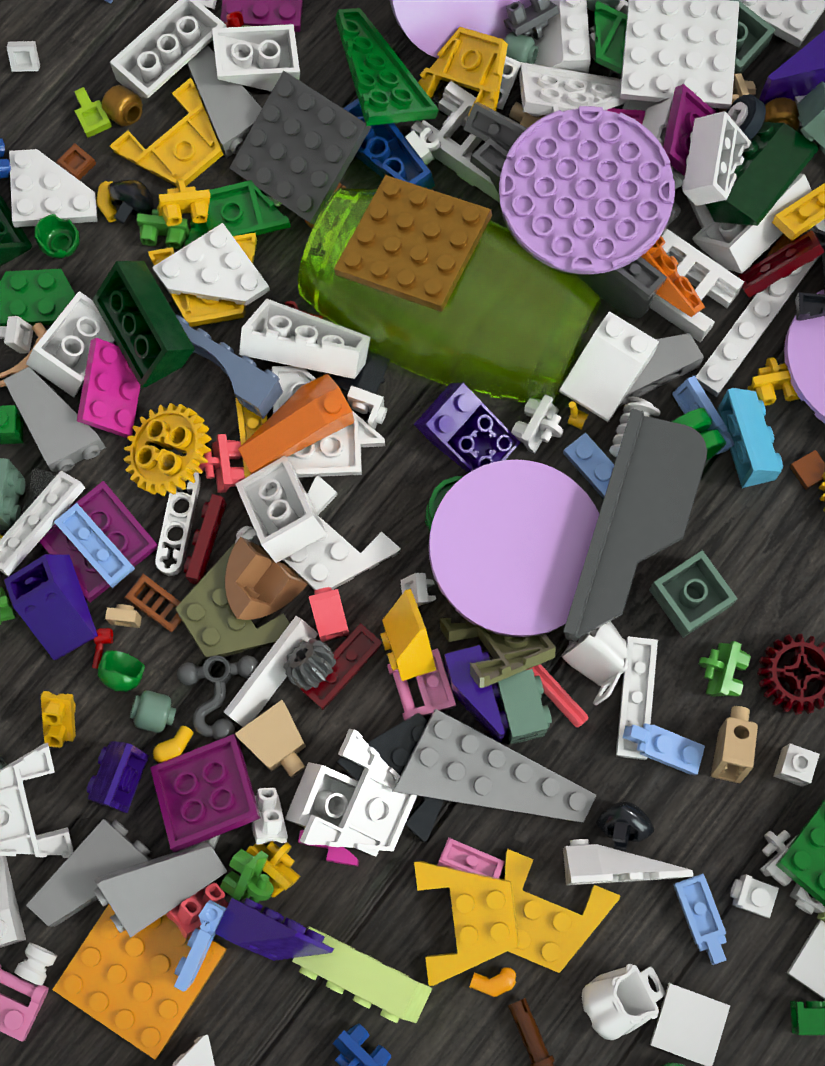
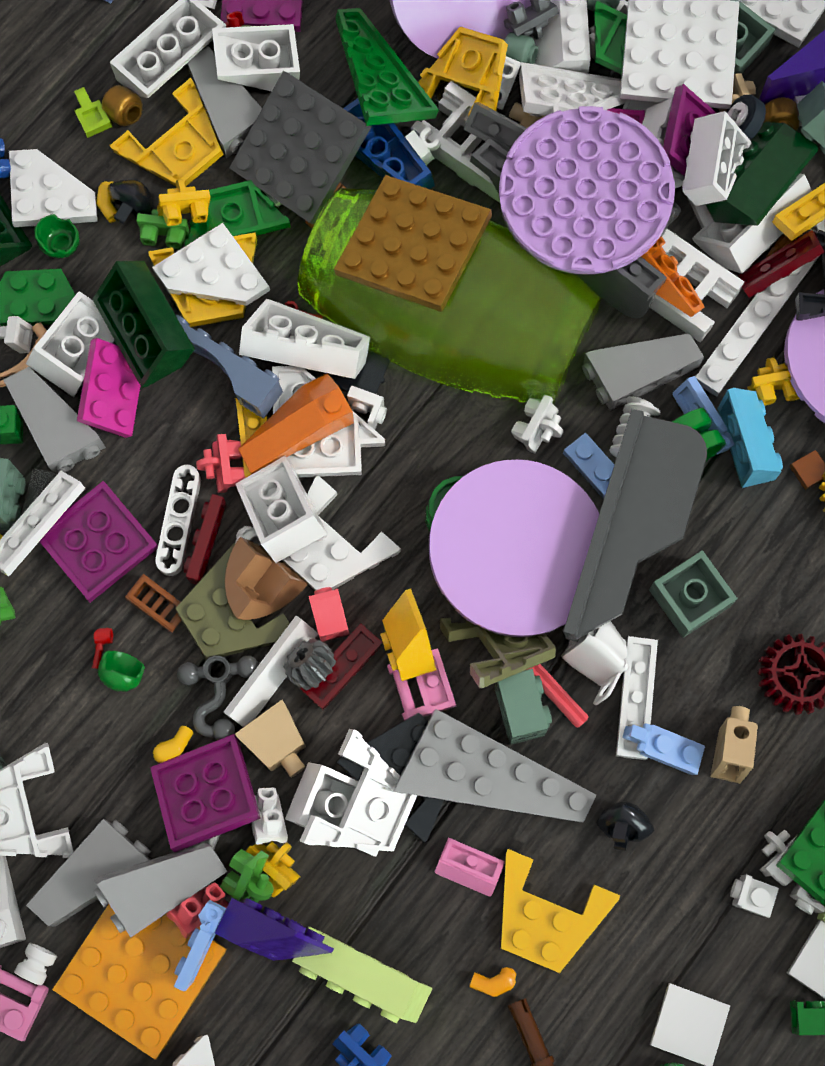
dark purple slope [4,554,98,660] -> none
white tile [7,41,40,72] -> none
yellow hips [41,691,76,748] -> none
light blue plate [54,503,135,588] -> none
dark orange tile [56,143,96,180] -> none
dark purple slope [87,741,149,813] -> none
tan plate [105,604,142,628] -> none
yellow gear [124,403,212,496] -> none
sand green head [129,690,176,733] -> none
dark pink slope [298,830,359,867] -> none
white tile [401,573,436,607] -> none
dark purple slope [414,382,521,473] -> none
yellow wing [414,861,519,986] -> none
dark purple slope [444,645,509,742] -> none
white slope [559,311,659,422] -> none
white wedge [563,839,693,885] -> none
yellow hand [567,401,589,430] -> none
white piece [582,964,665,1040] -> none
light blue hinge [673,874,727,965] -> none
bright green hips [698,641,751,697] -> none
white brick [774,744,820,787] -> none

